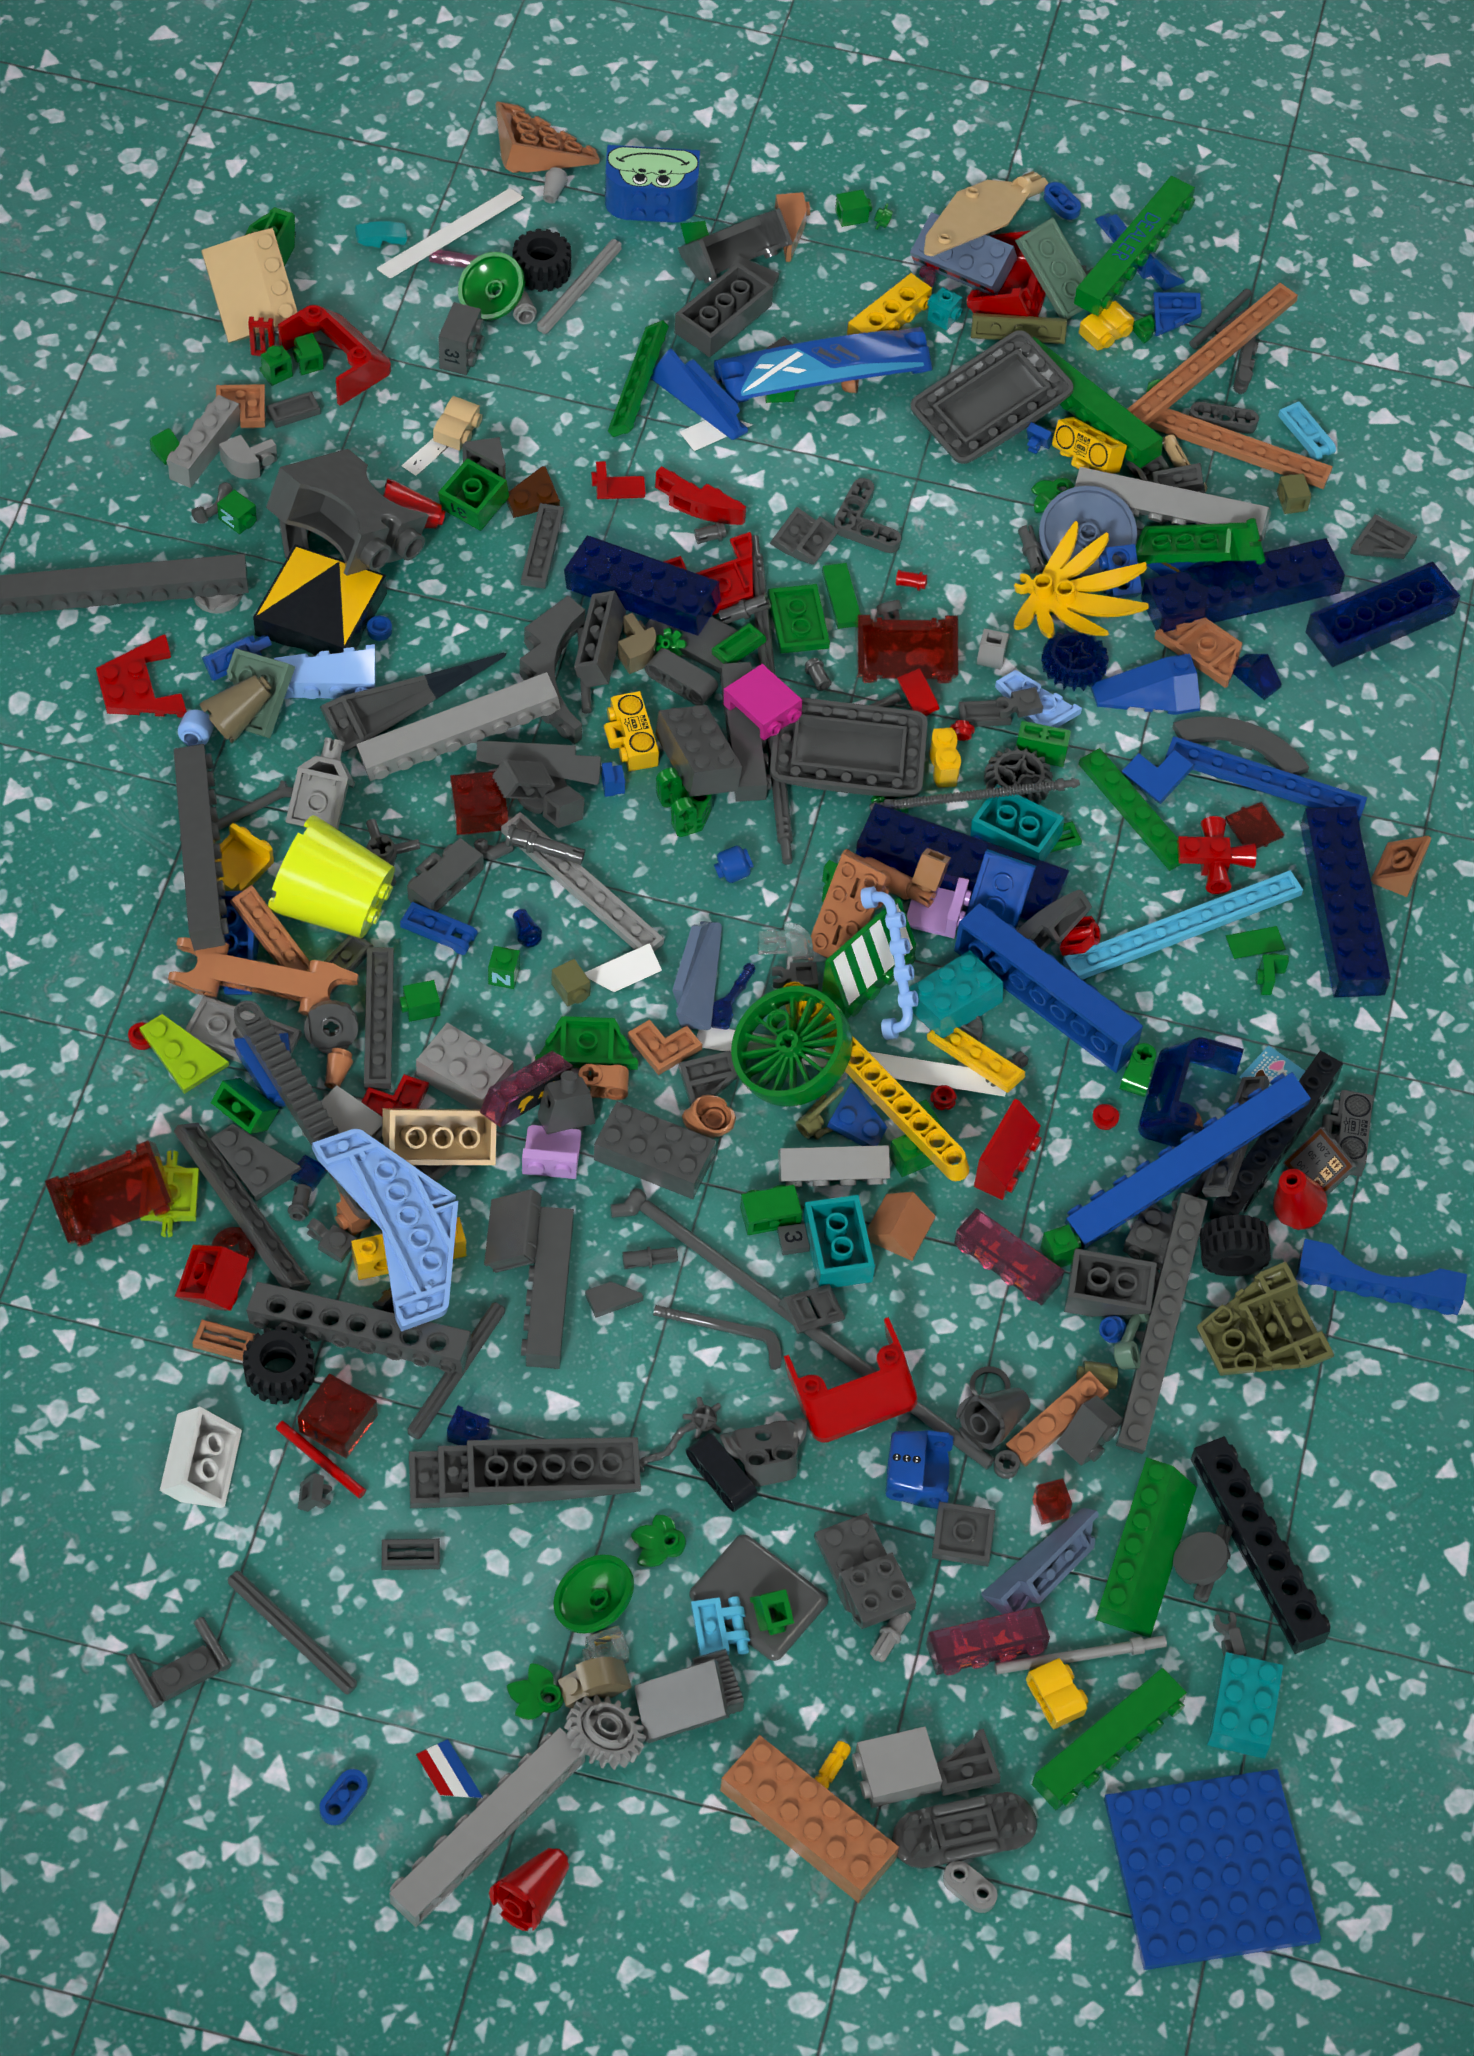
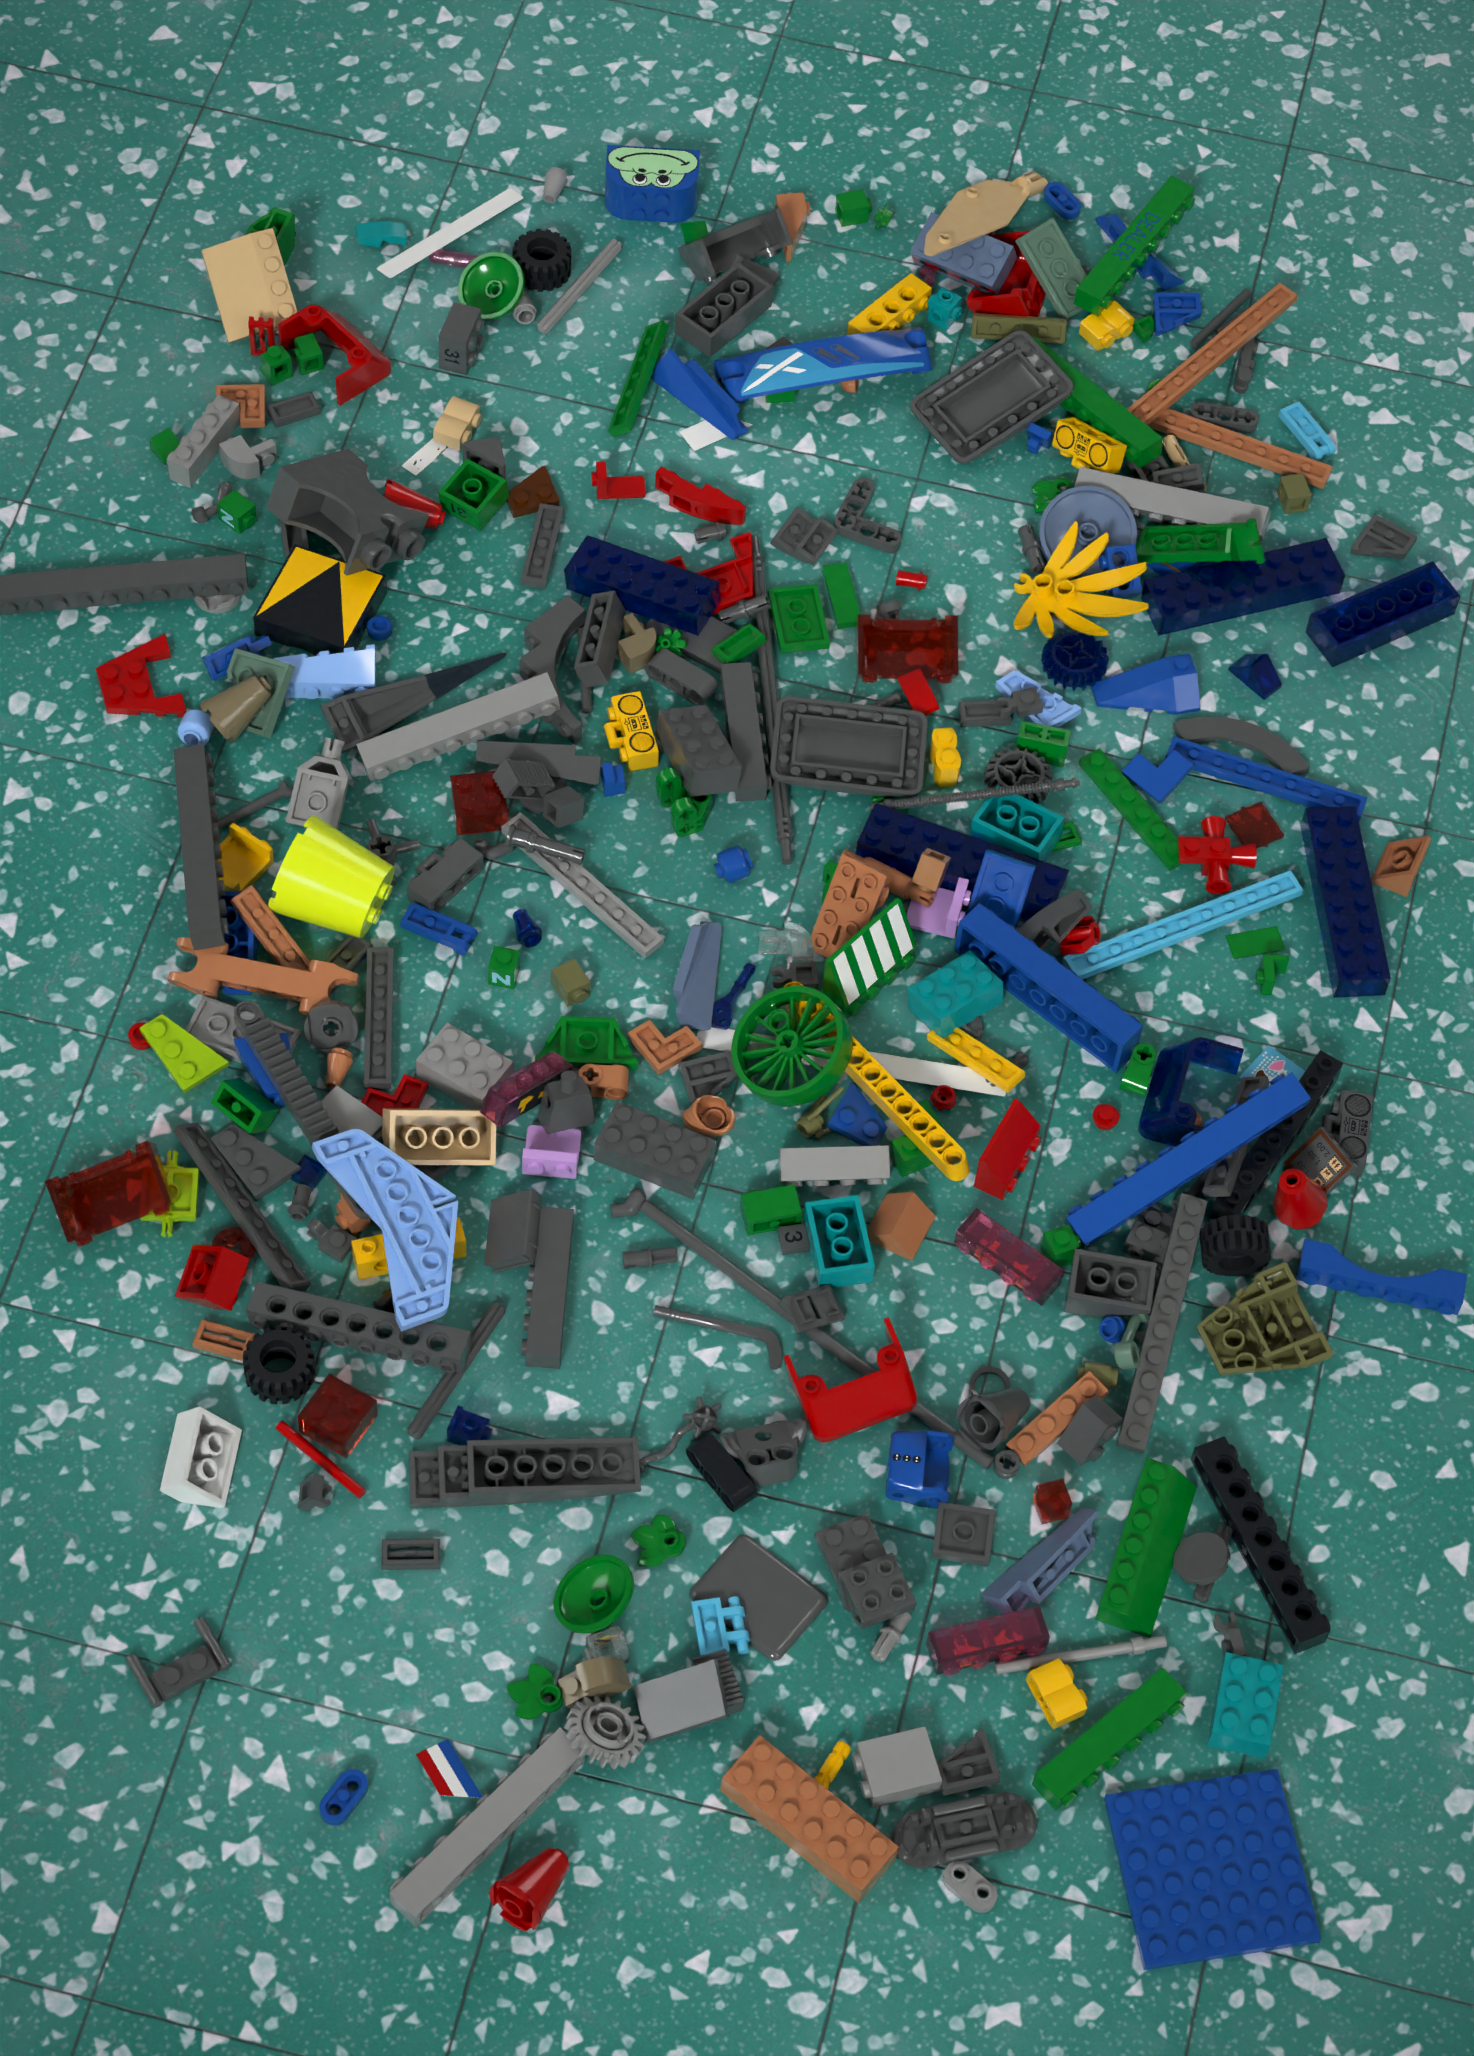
dark grey axle [228,1571,357,1694] -> none
green brick [399,980,440,1022] -> none
nougat slope [496,101,600,173] -> none
white sticker [585,943,662,992] -> none
dark grey tile [585,1282,643,1318] -> none
dark pink panel [724,664,802,740] -> none
green brick [749,1589,794,1635] -> none
dark grey pin [805,658,832,691] -> none
light blue bar [861,886,919,1040] -> none
red plate [950,720,975,741] -> none
light grey brick [977,628,1010,670] -> none
nougat wing [1155,617,1242,688] -> none

